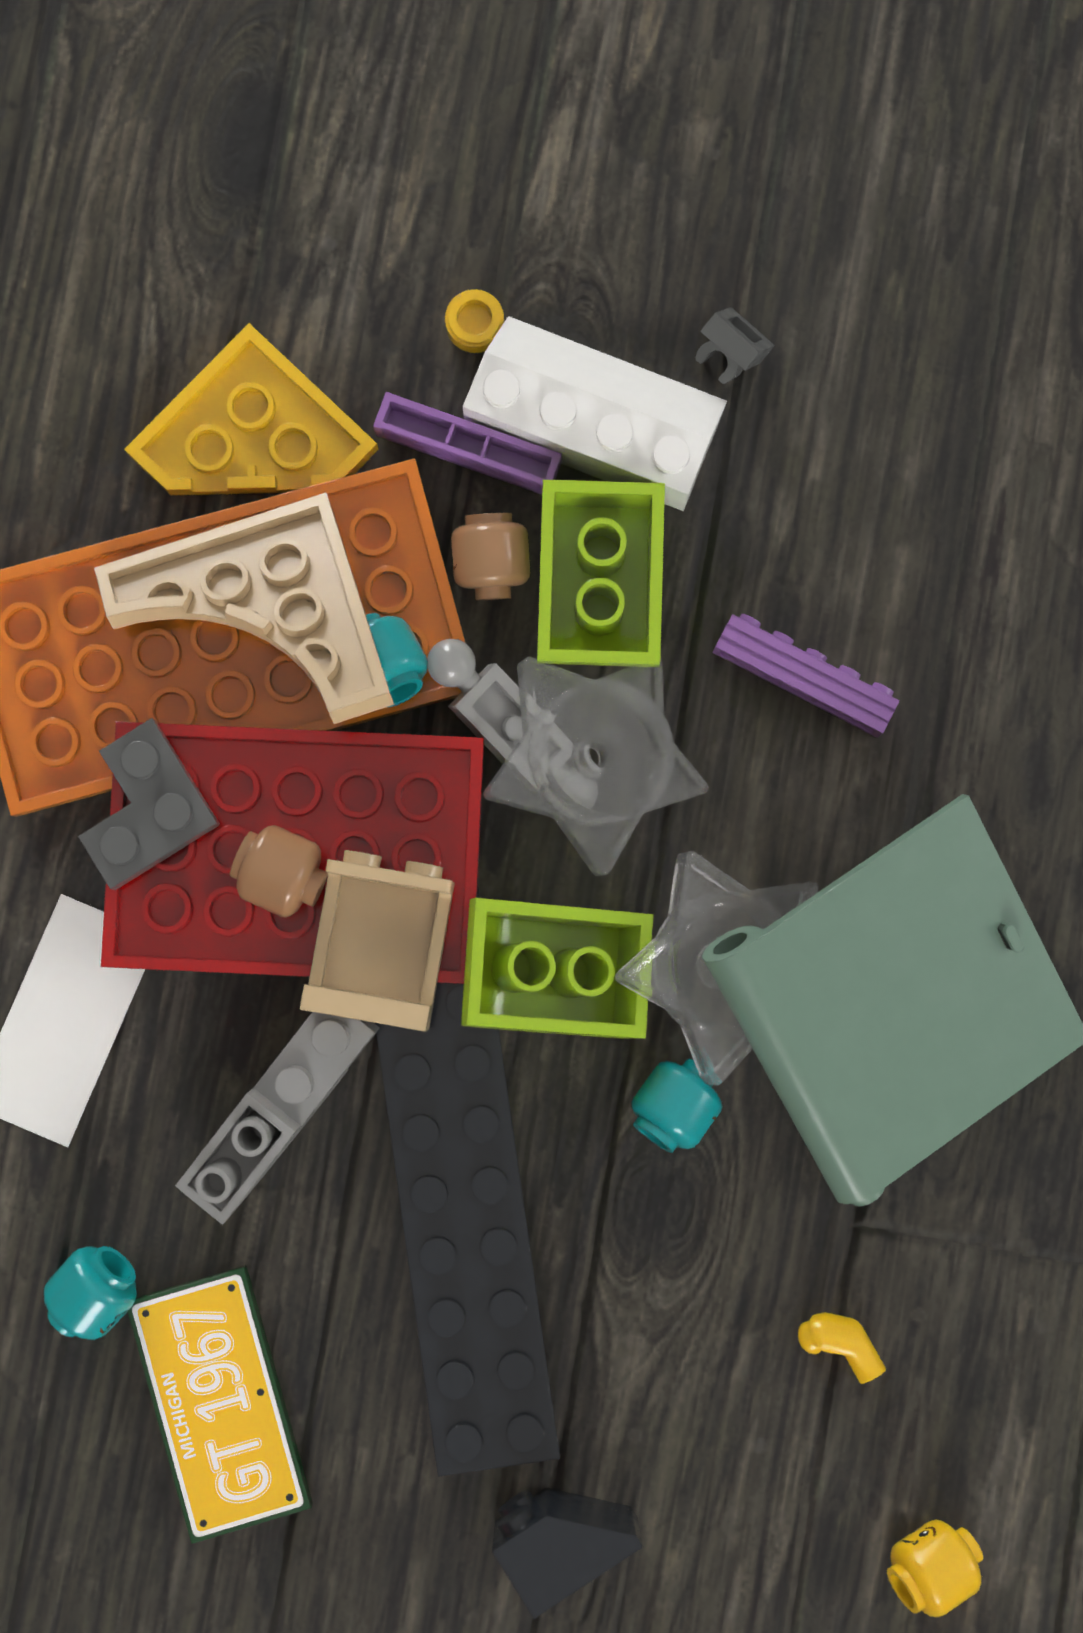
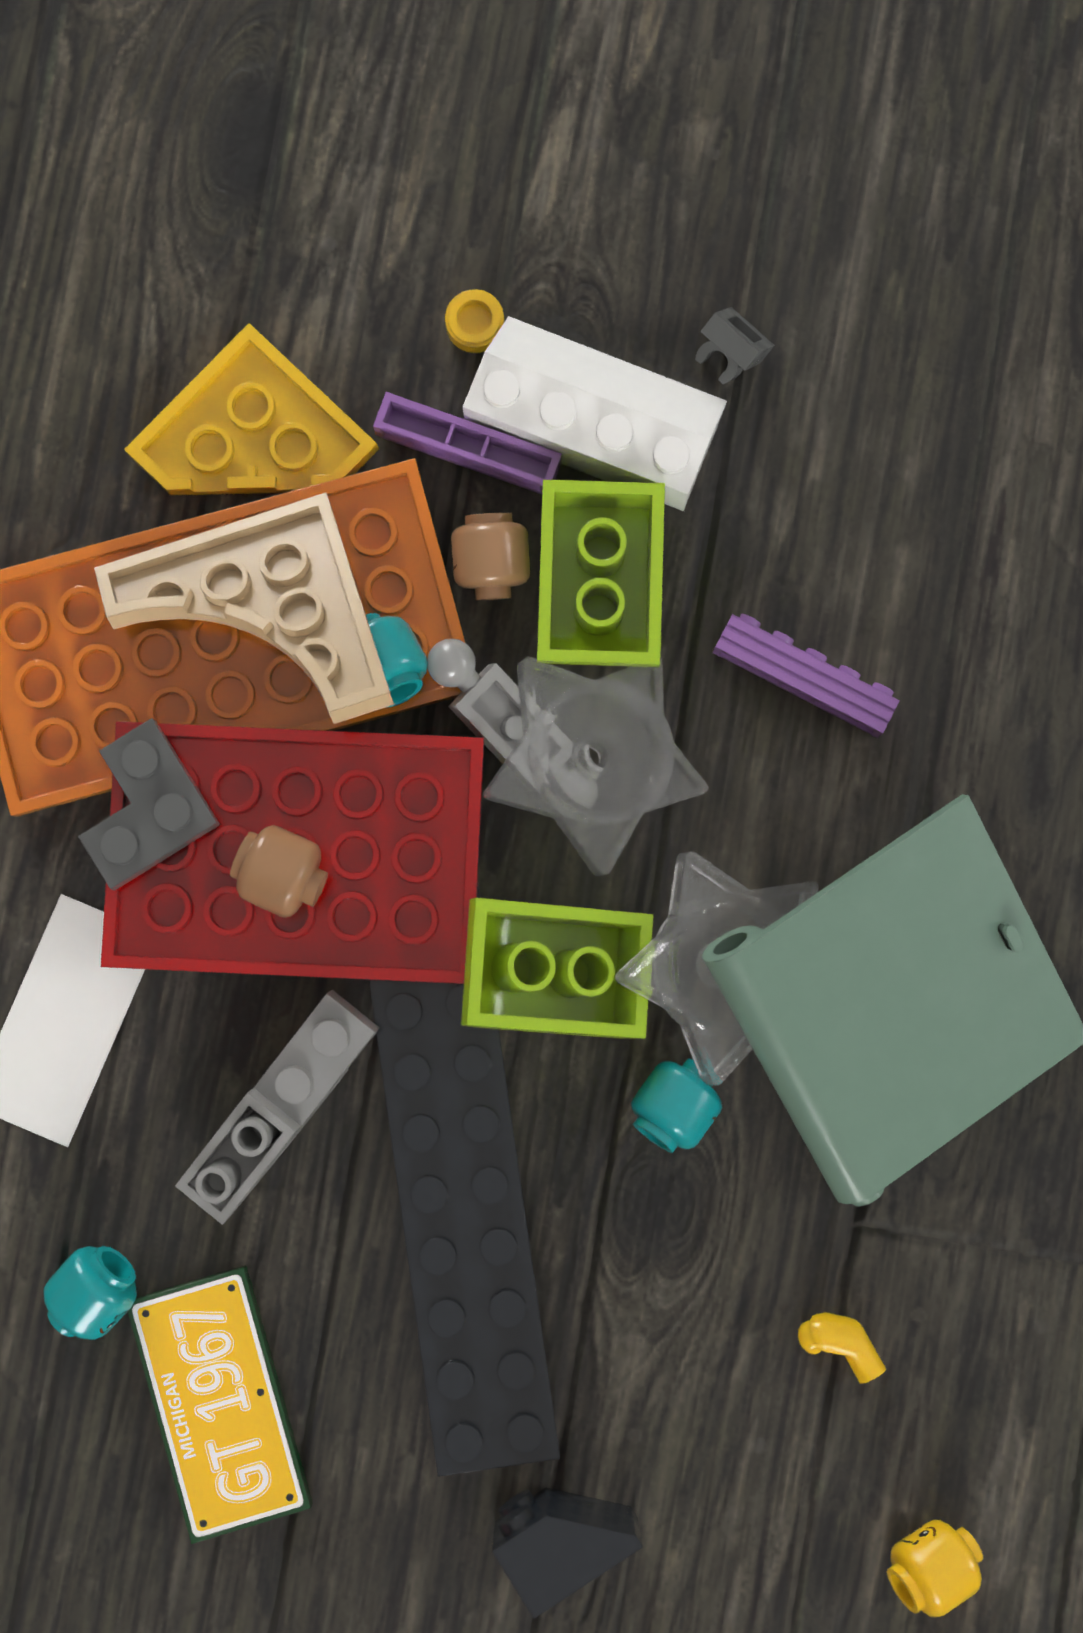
tan panel [300,850,455,1032] -> none

